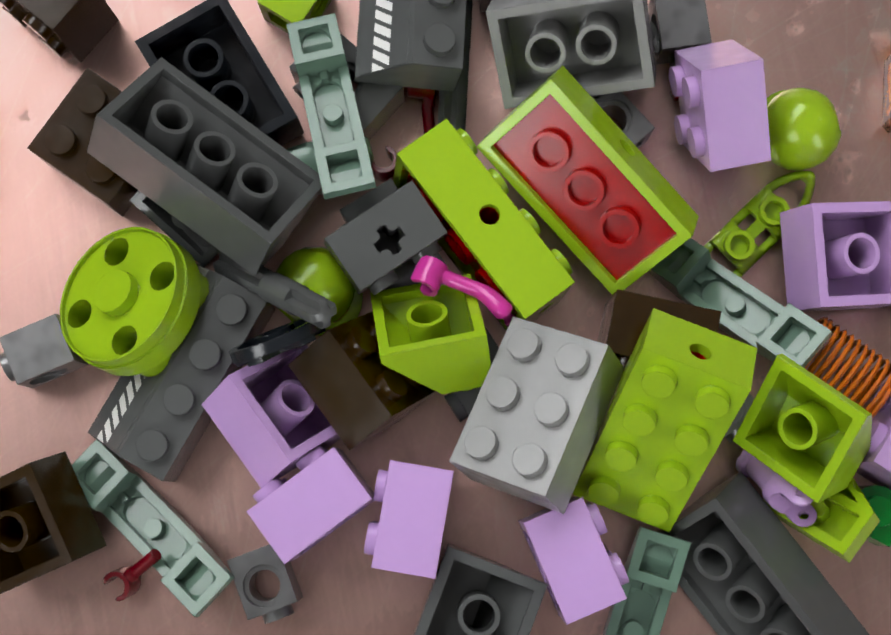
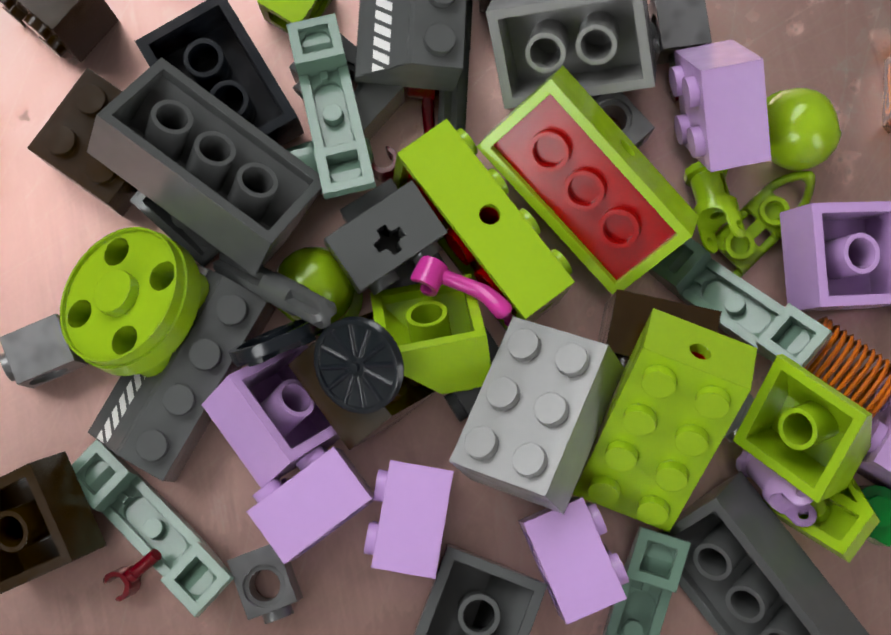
none -> black wheel [314,316,404,414]
none -> lime piece [683,161,746,254]

